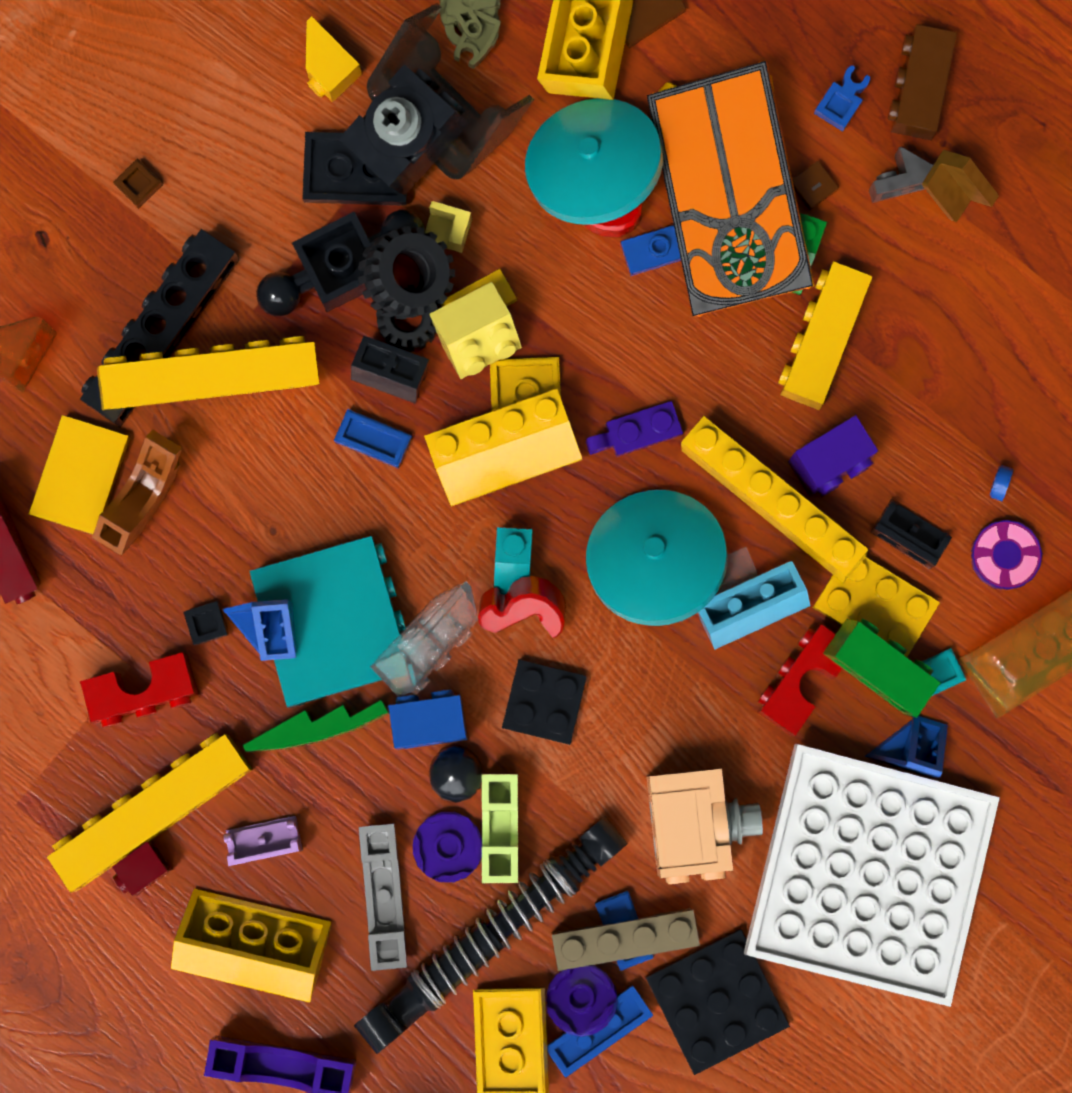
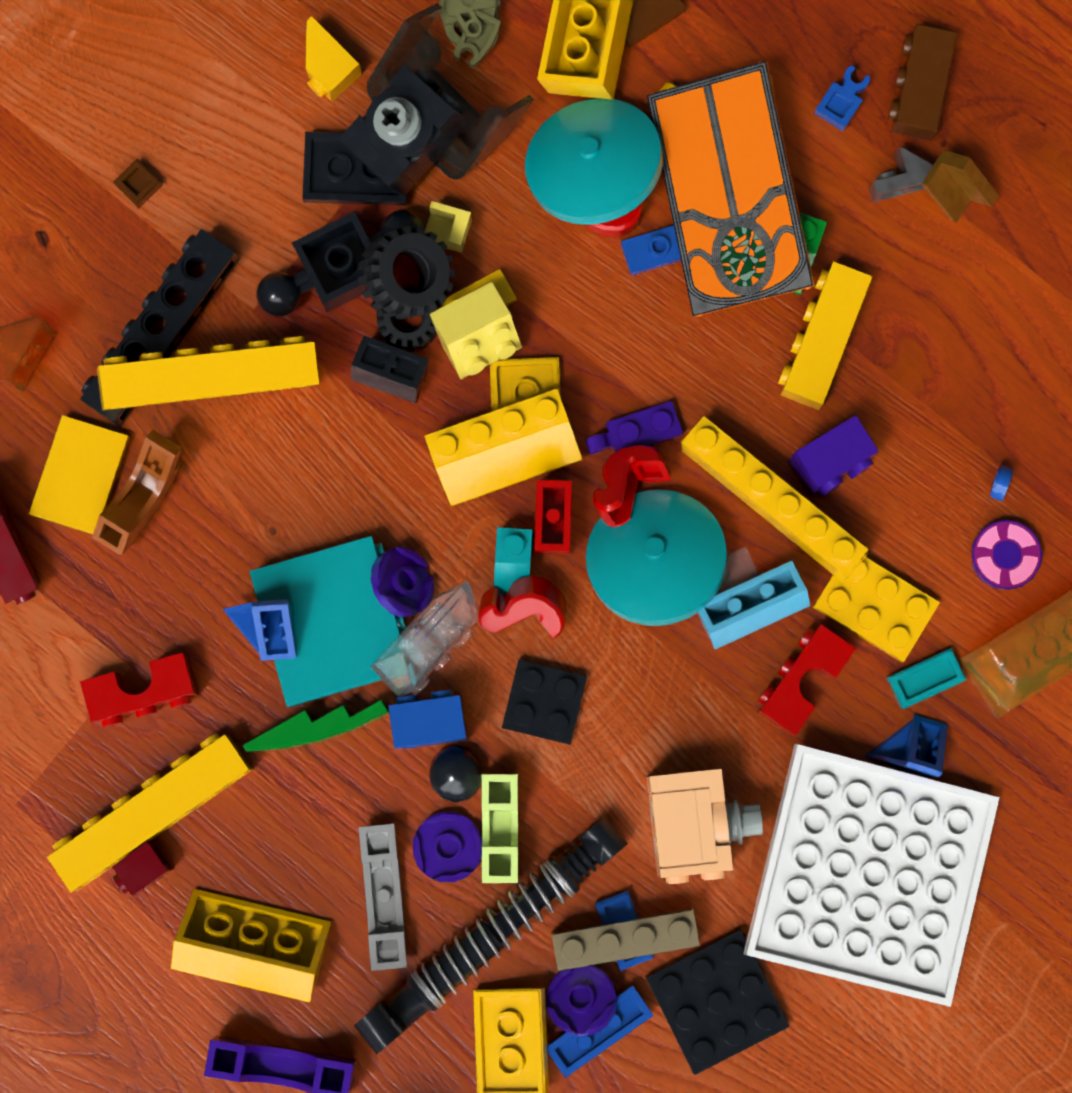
black plate [183,601,229,646] -> none
lavender hinge [224,816,303,866] -> none
blue tile [334,409,412,469] -> none
reddish brown tile [792,161,839,210] -> none
green brick [823,618,940,718] -> none
black hinge [870,499,952,569] -> none
none -> dark purple tile [371,546,434,617]
none -> red brick [534,480,572,556]
none -> red animal [593,445,671,527]

